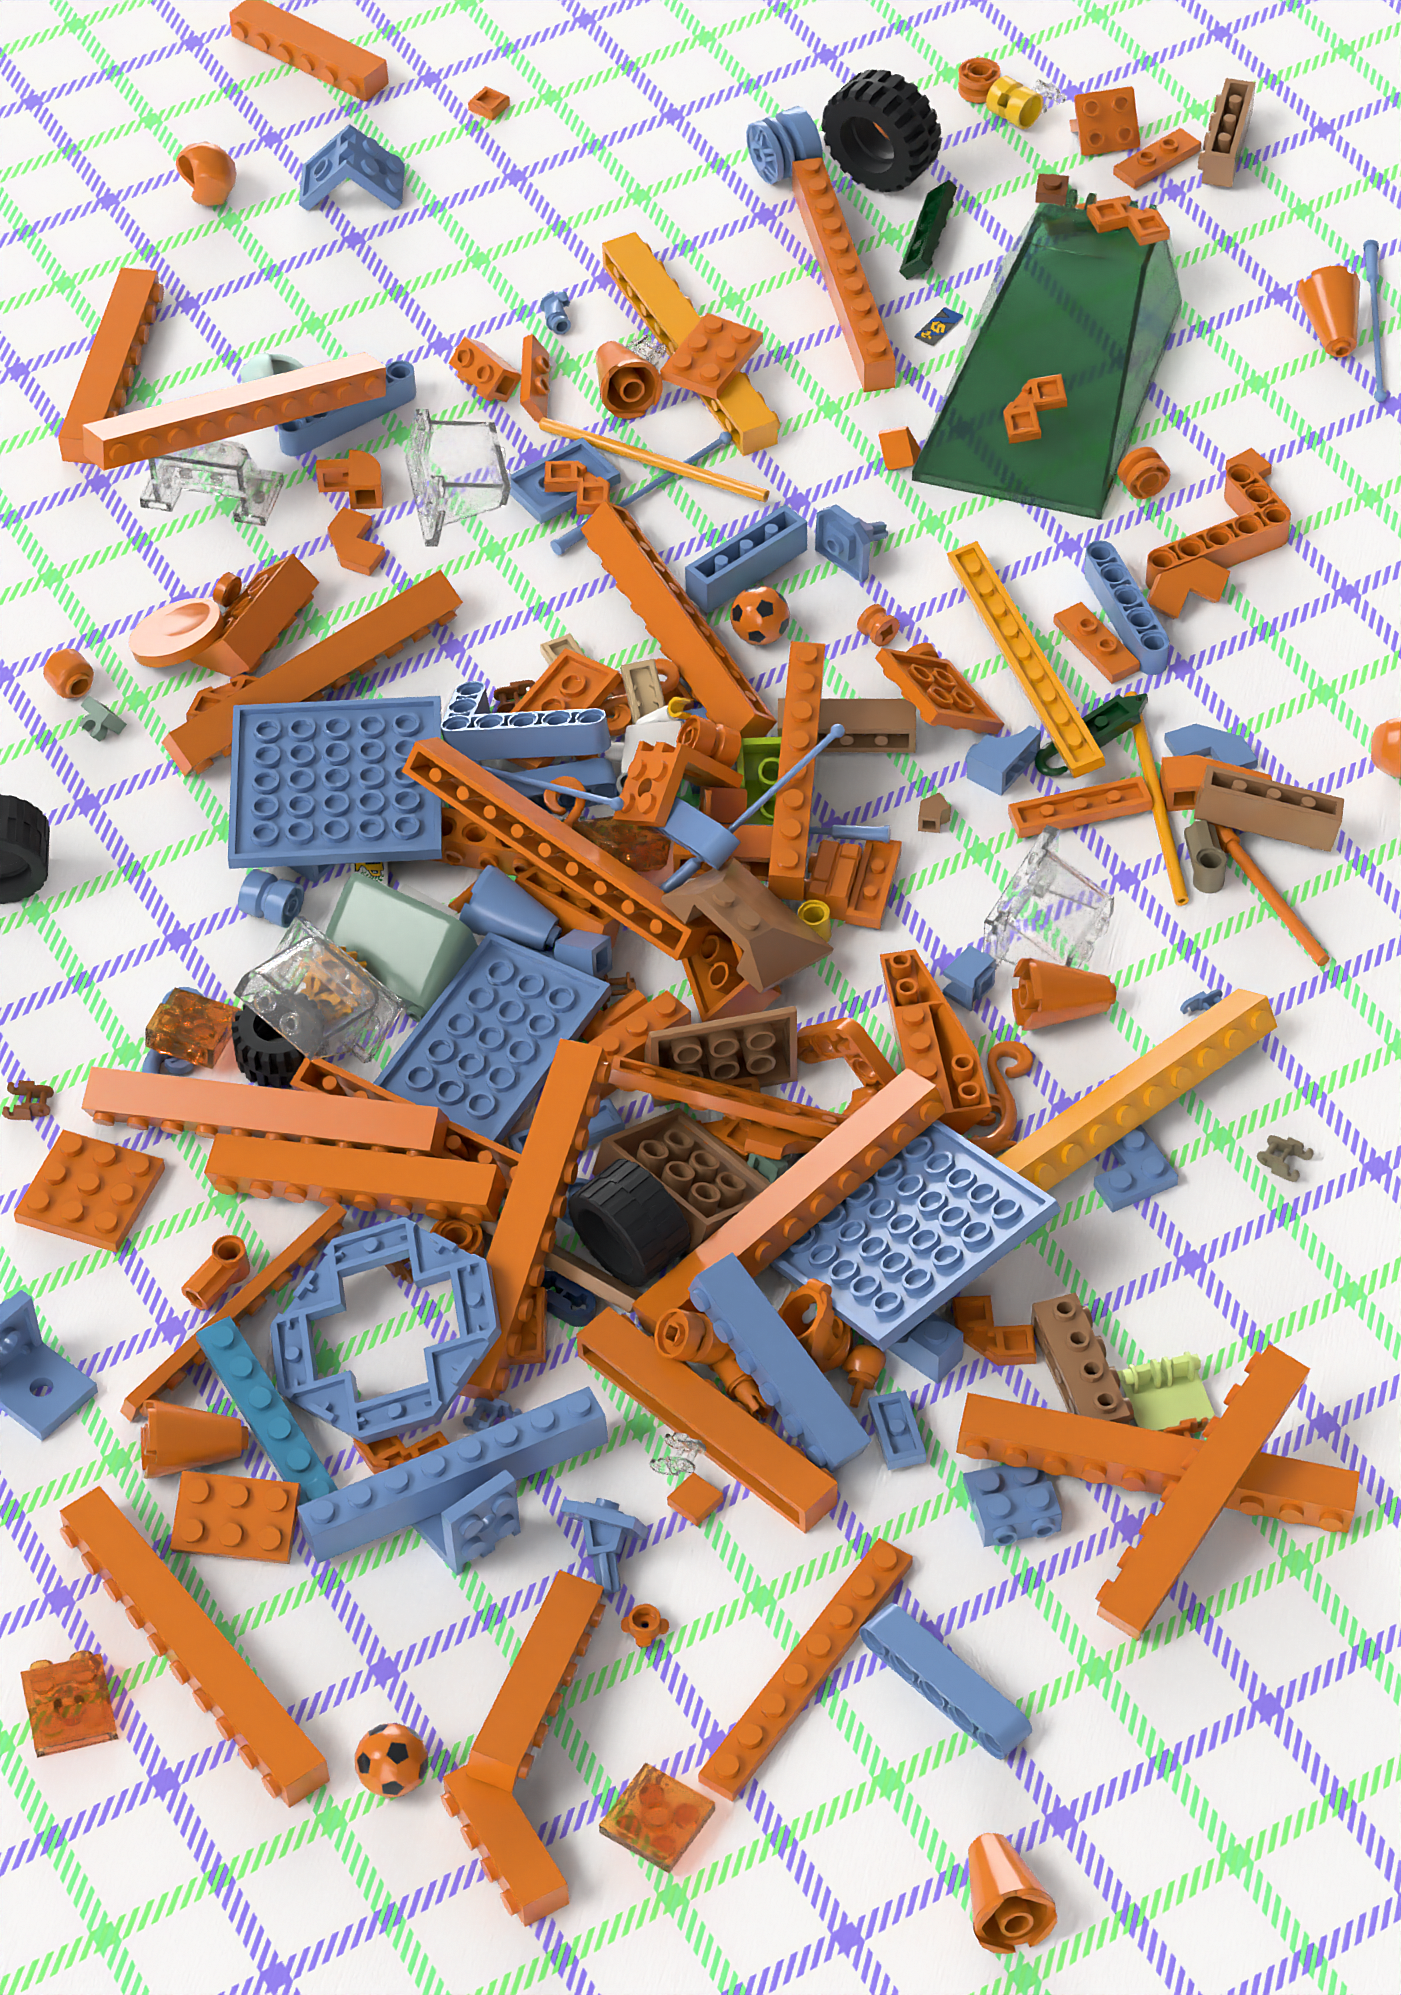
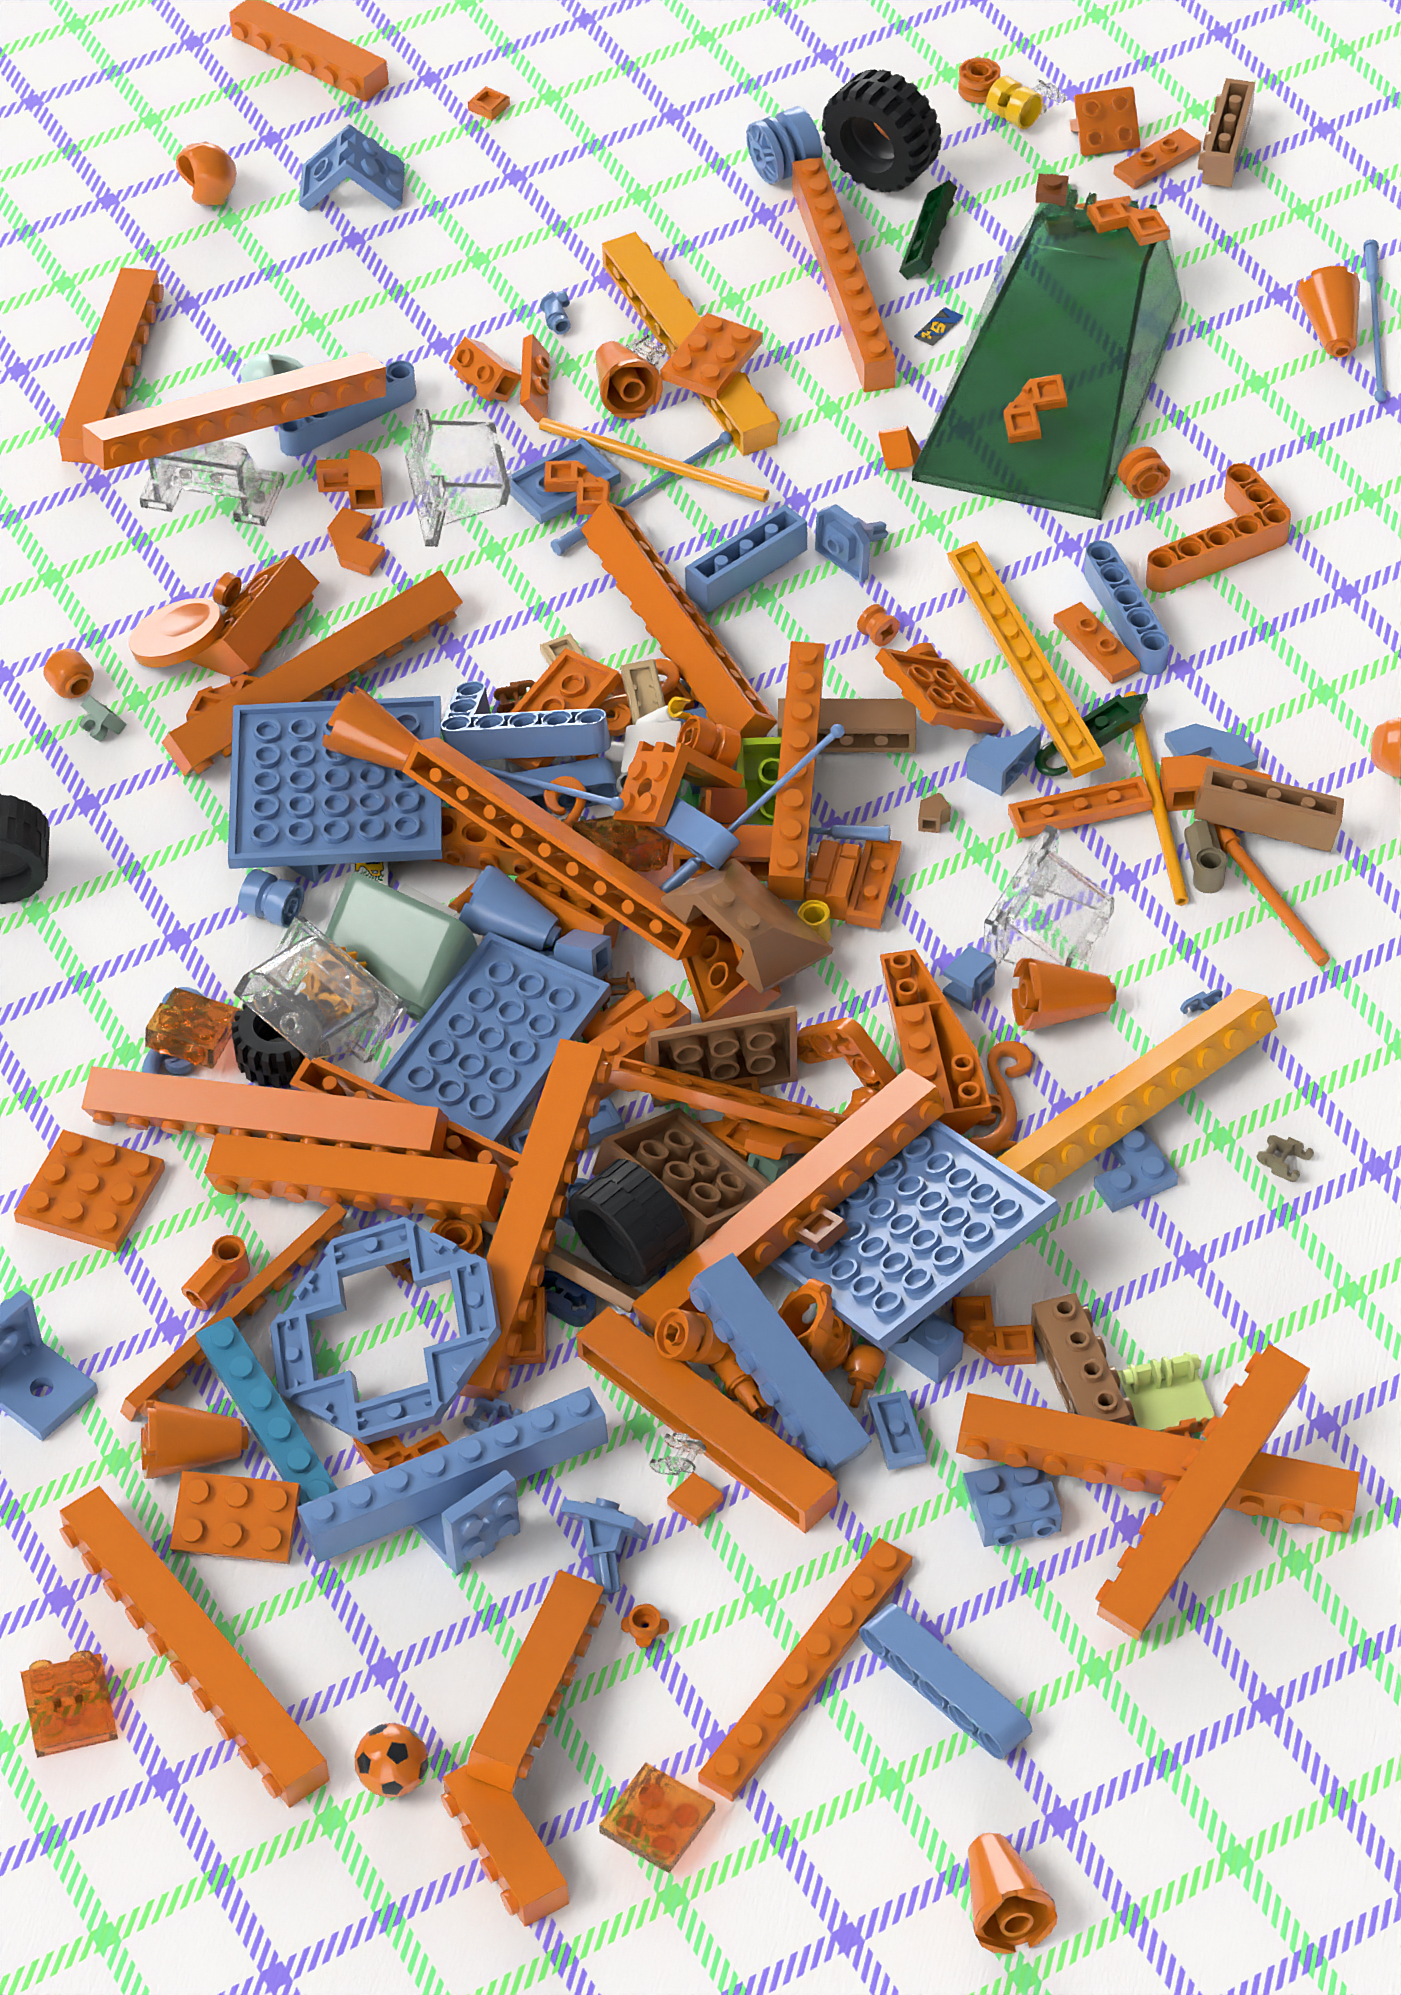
dark orange piece [2,1080,54,1120] -> none
orange piece [730,585,790,646] -> none
orange tile [1147,557,1231,619] -> none
orange tile [1225,447,1272,478] -> none
none -> orange cone [322,686,419,771]
none -> dark orange plate [793,1206,849,1254]

